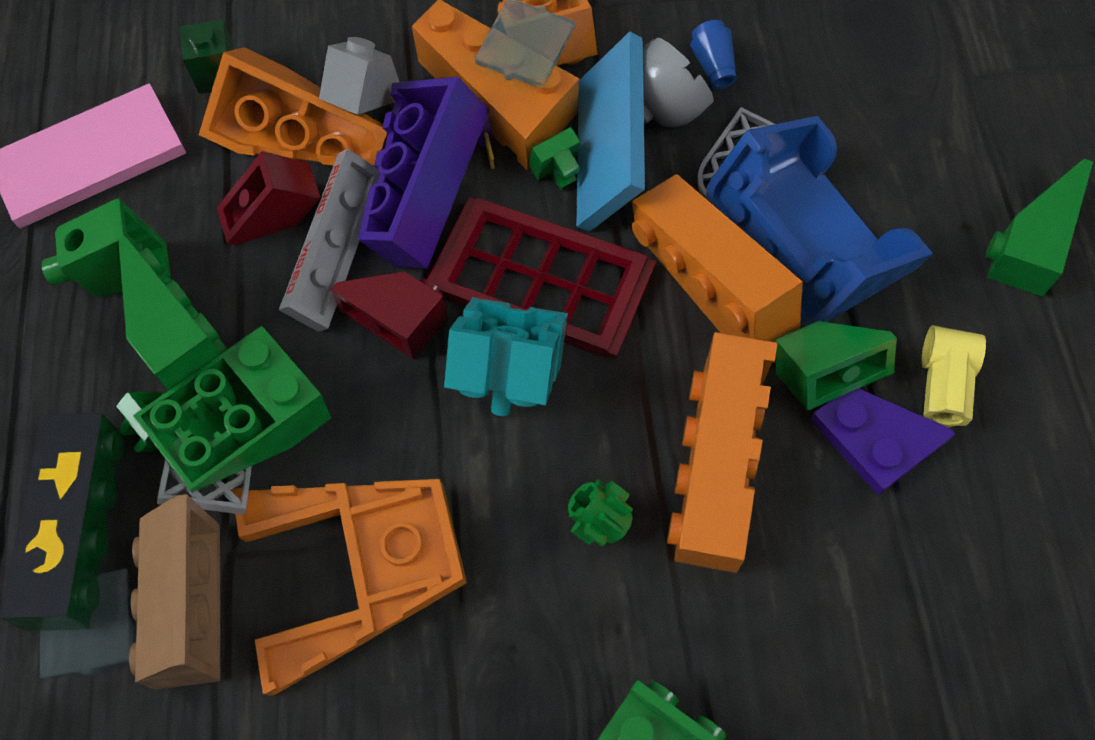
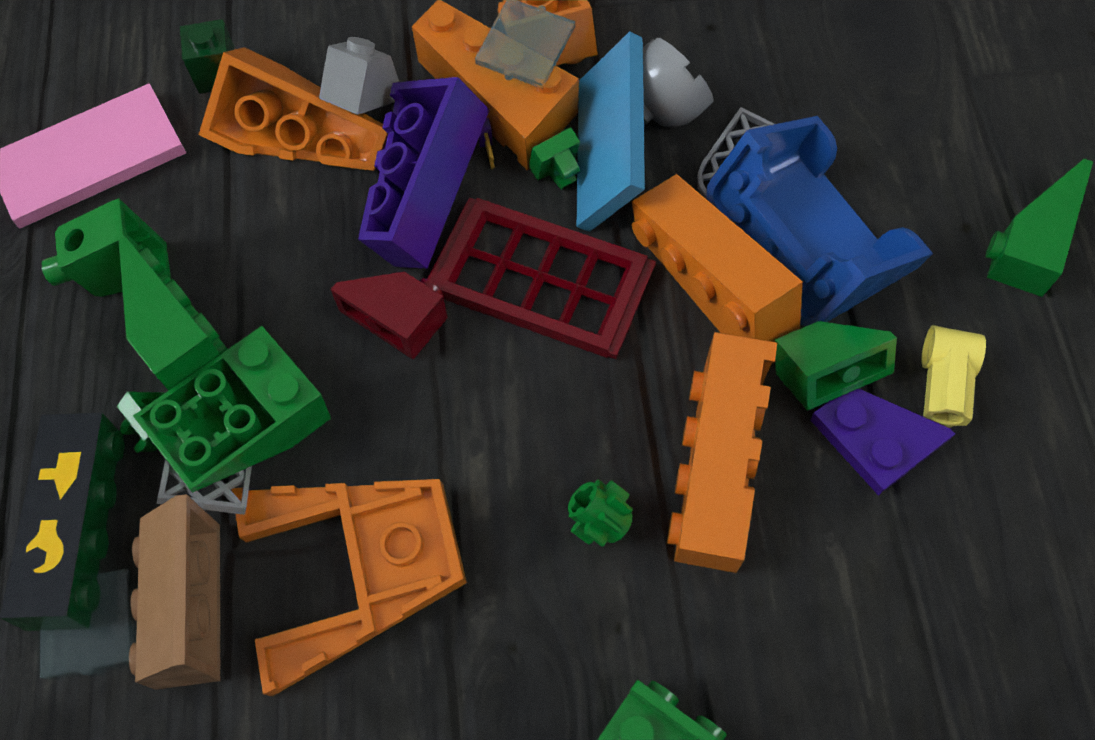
dark red slope [217,151,321,245] -> none
light grey plate [279,149,380,332] -> none
teal brick [444,297,568,416] -> none
blue cone [690,20,737,89] -> none

